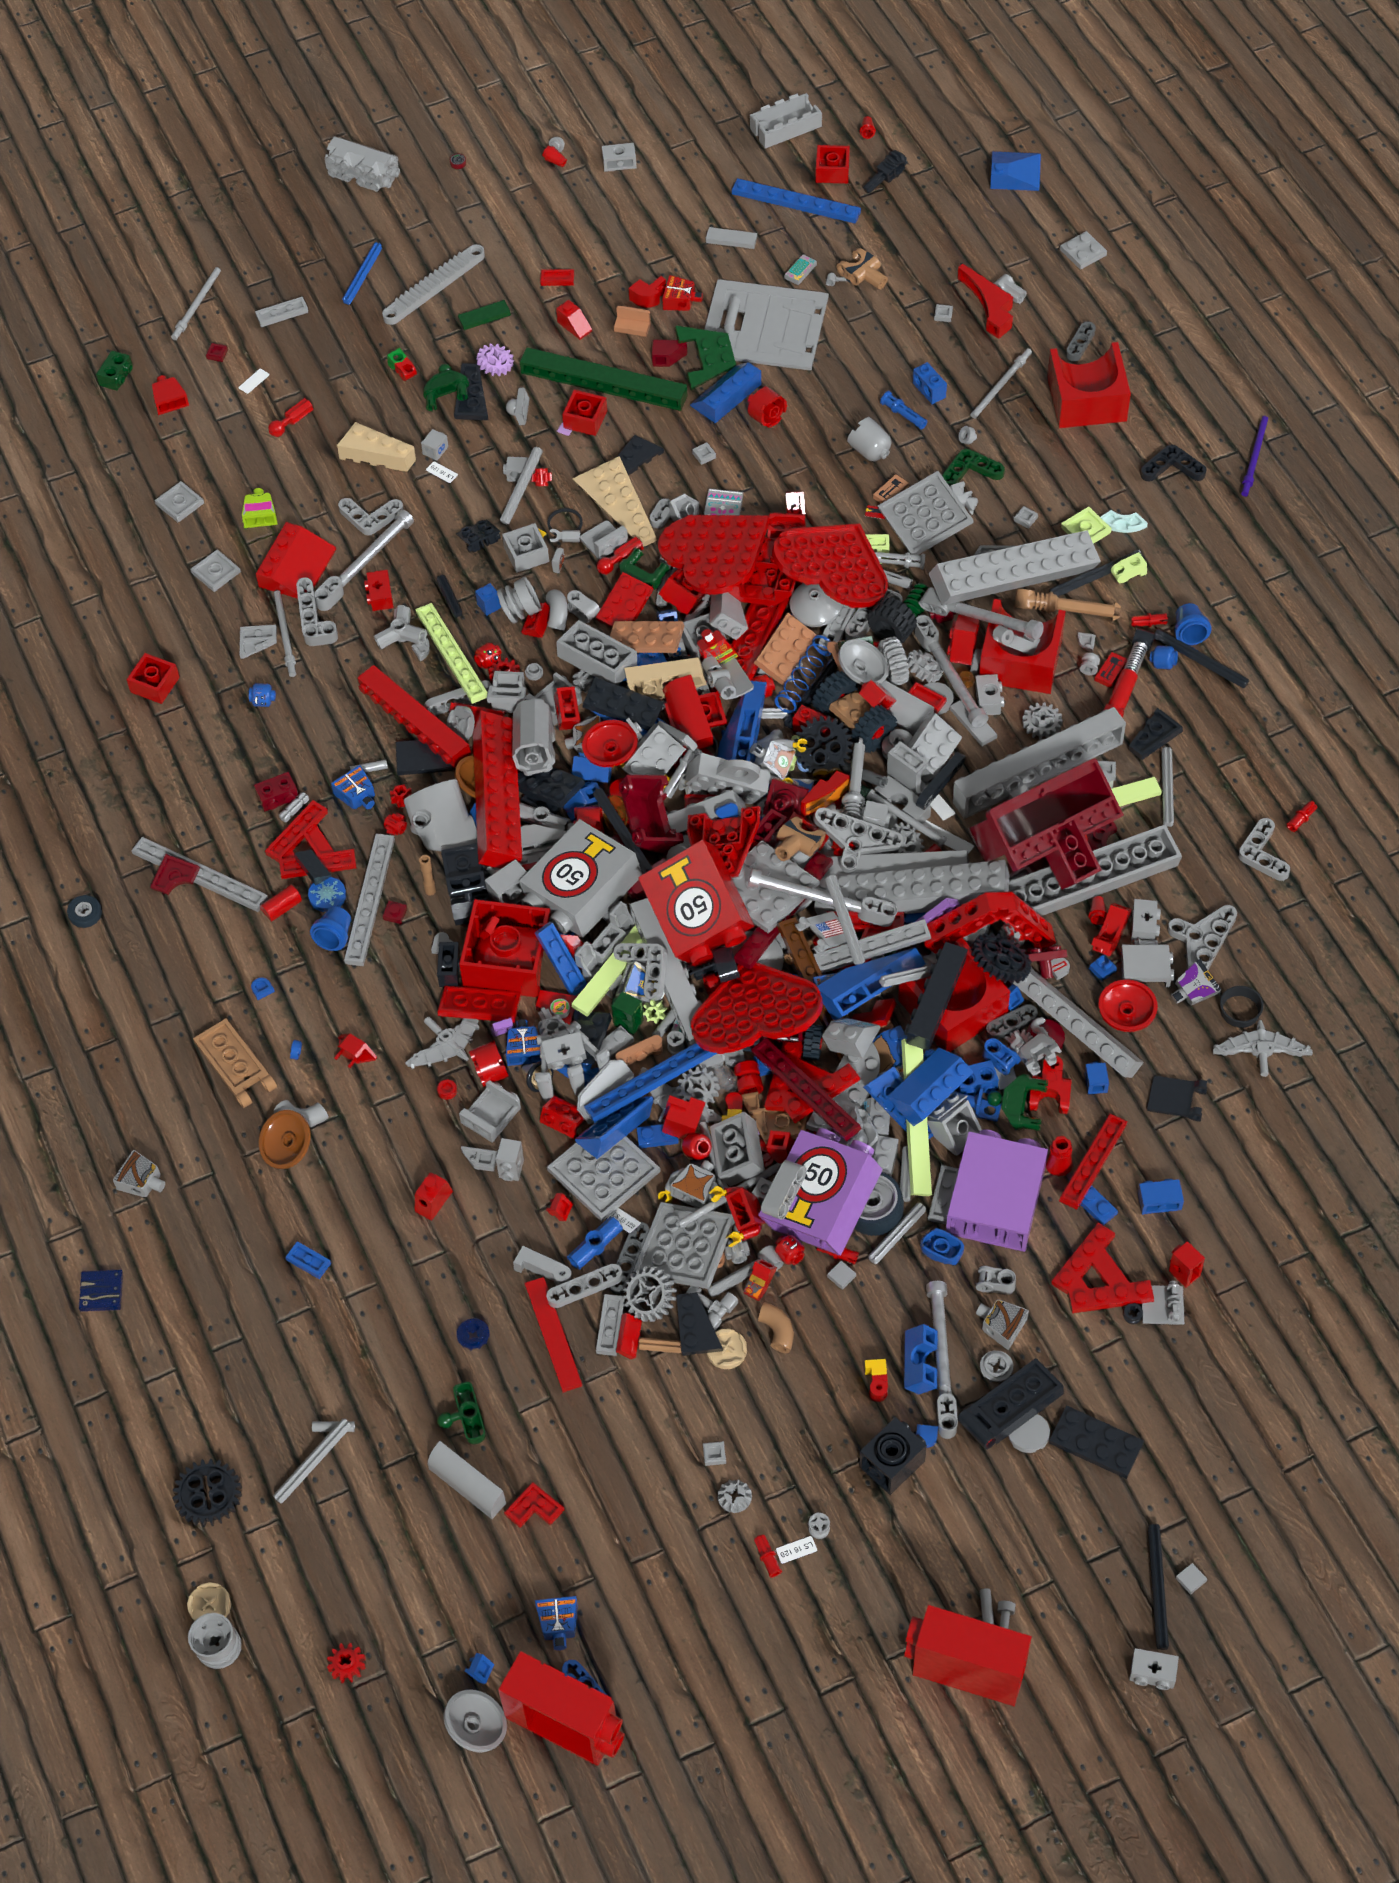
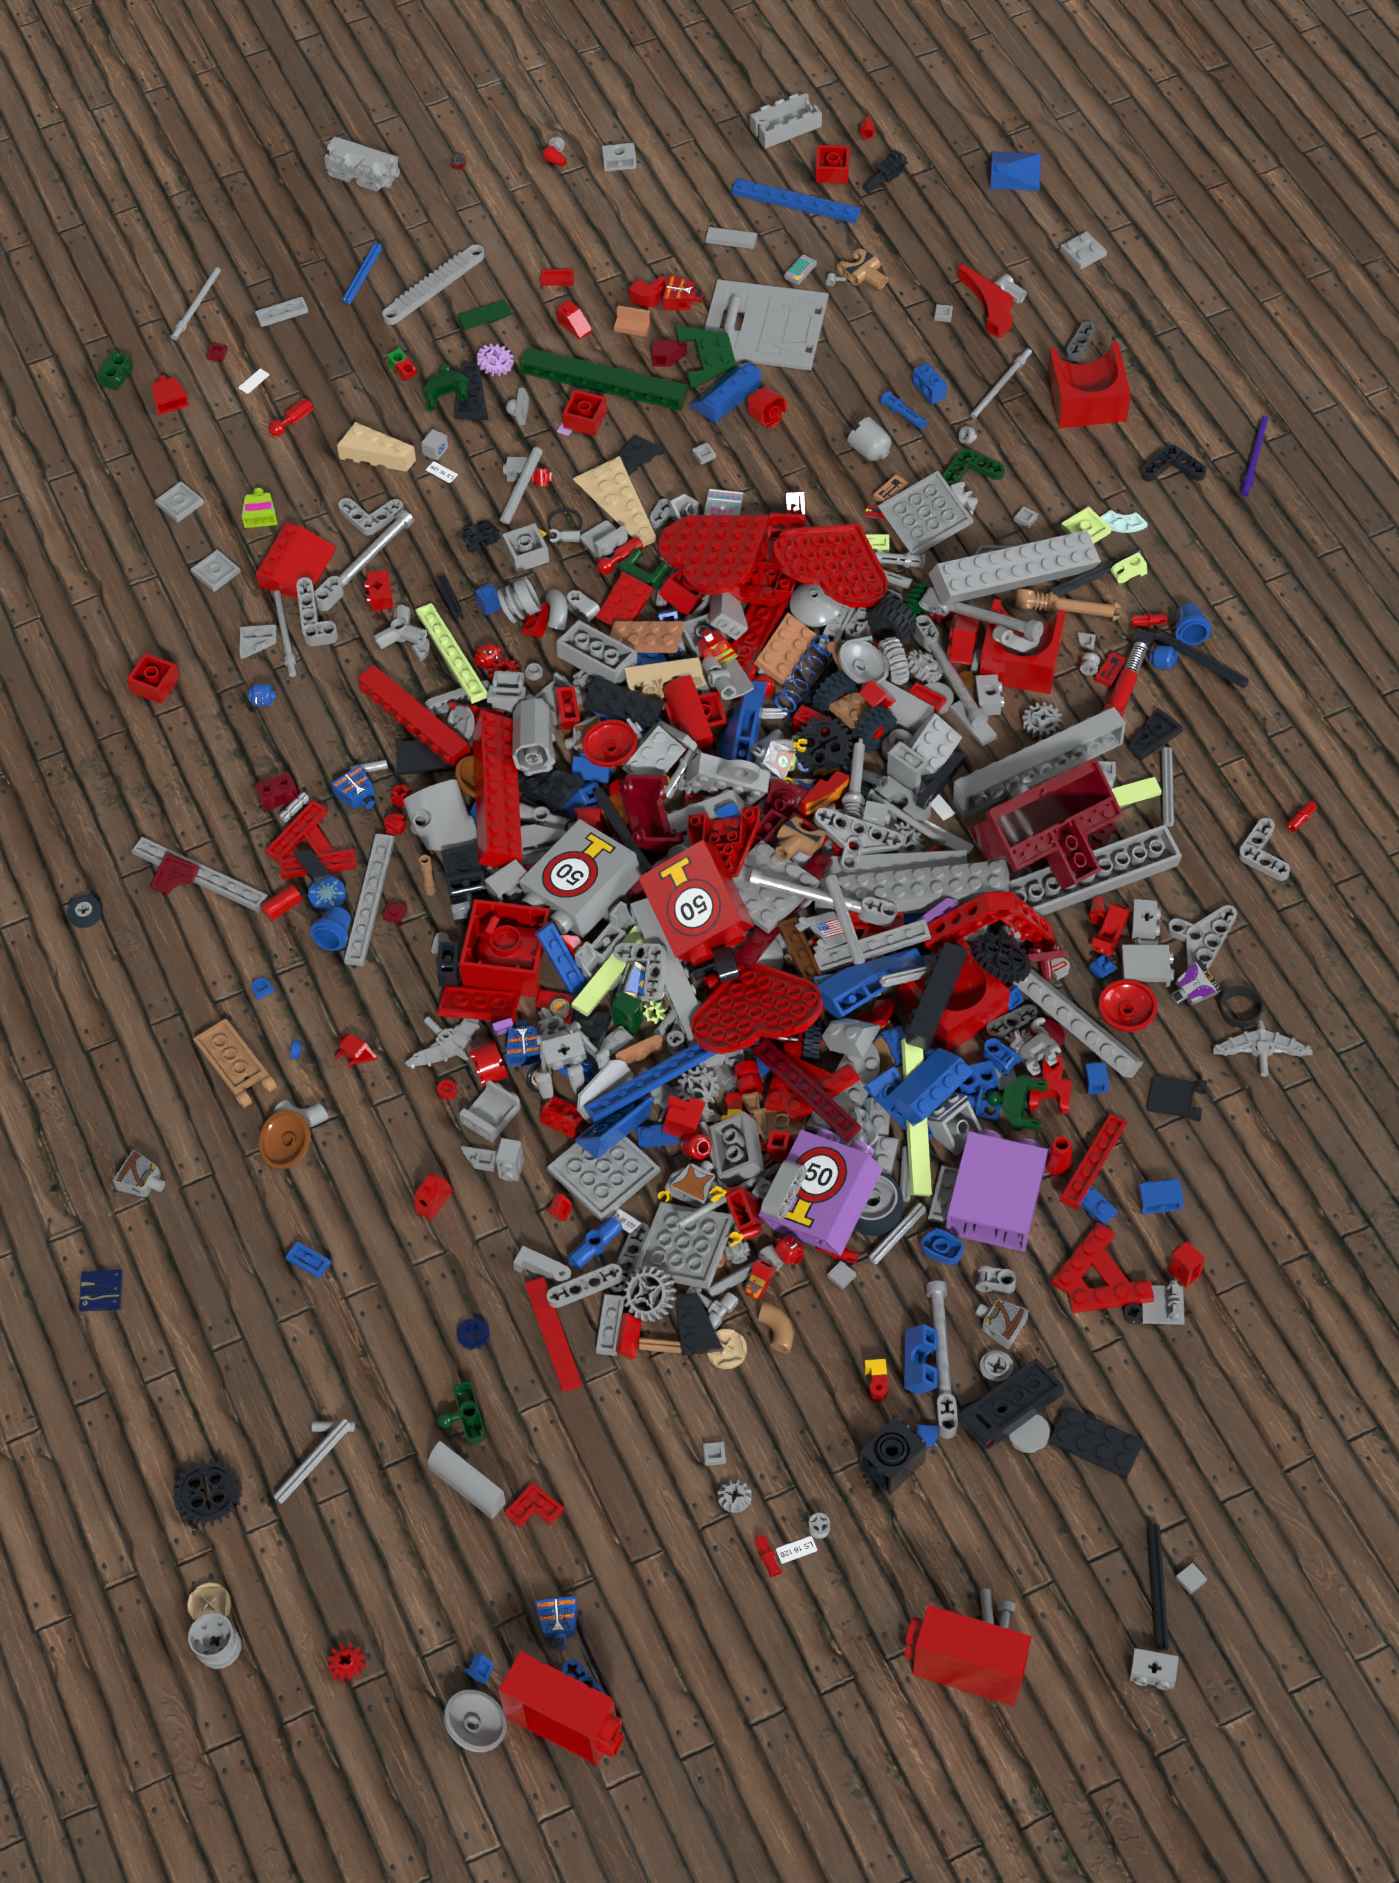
light grey tile [552,548,565,573] -> none

